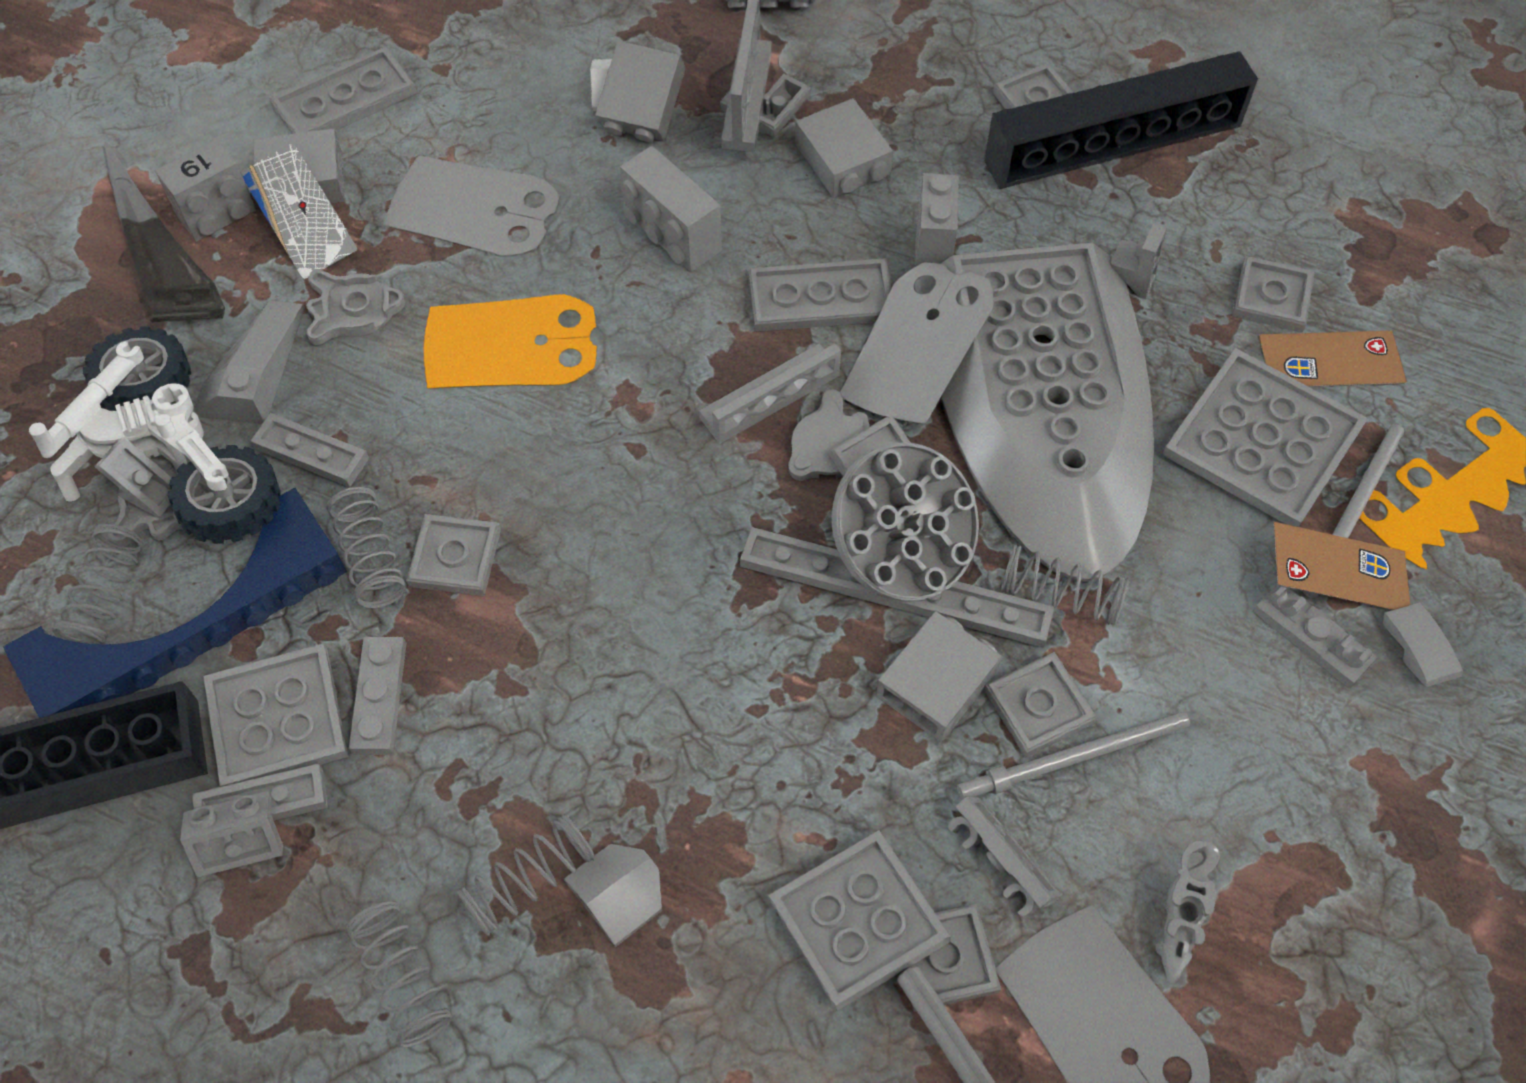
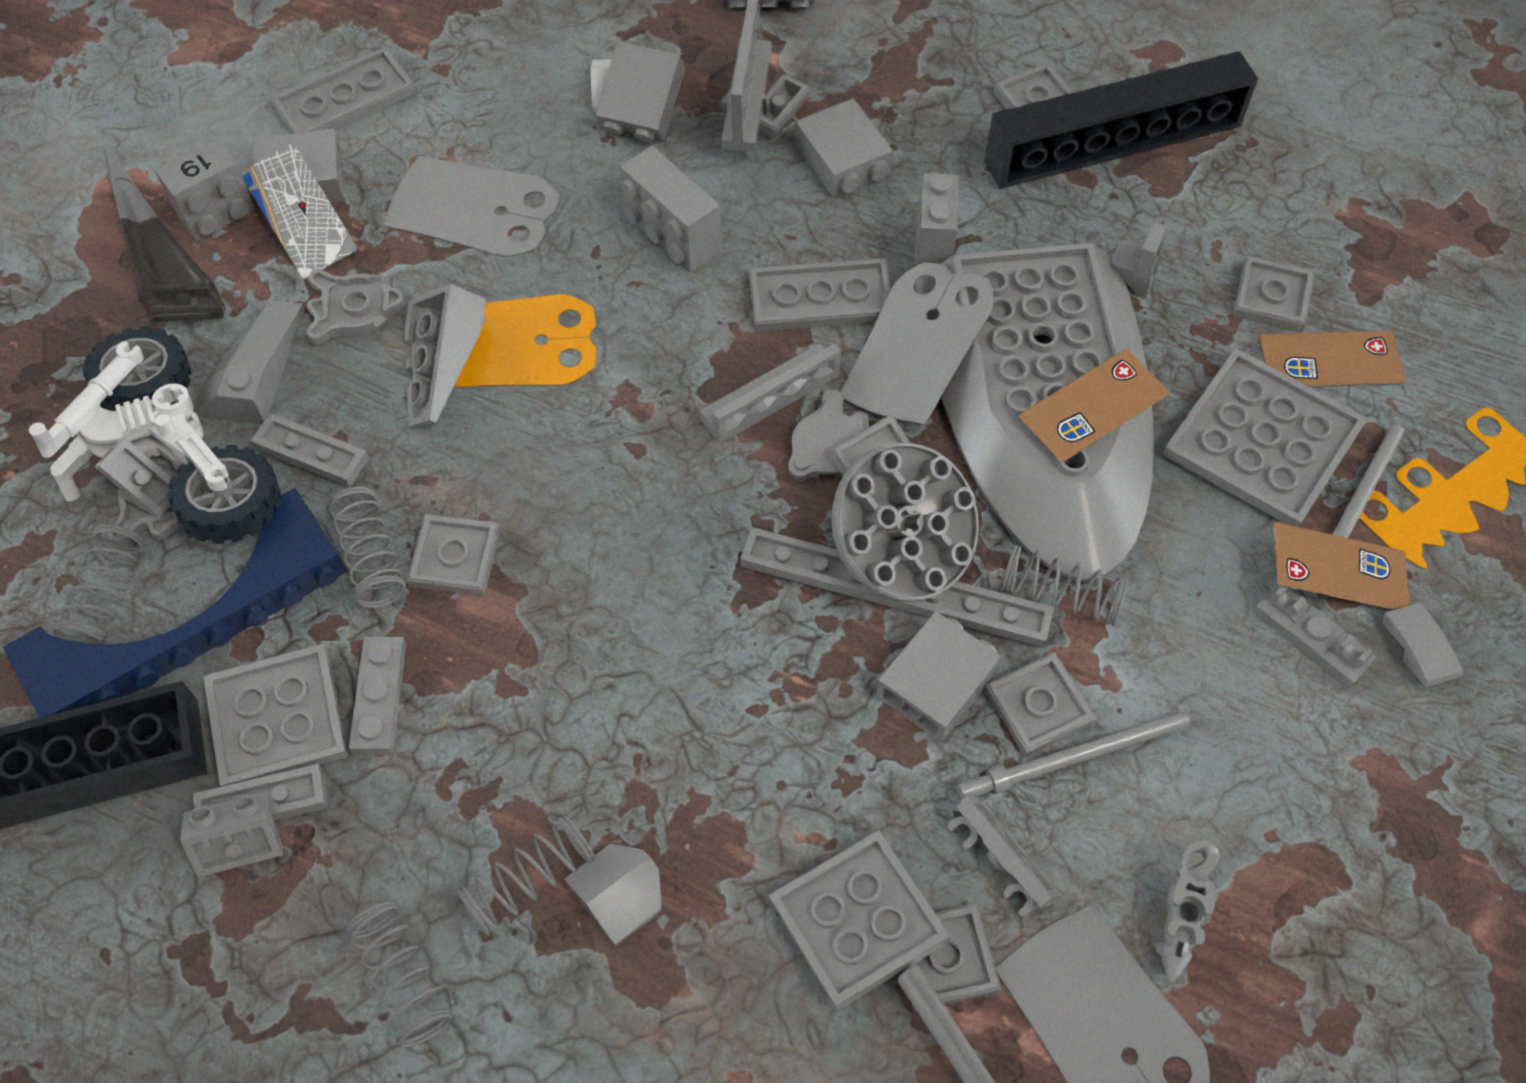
none -> light grey wedge [404,283,486,429]
none -> medium nougat sticker [1017,348,1171,463]

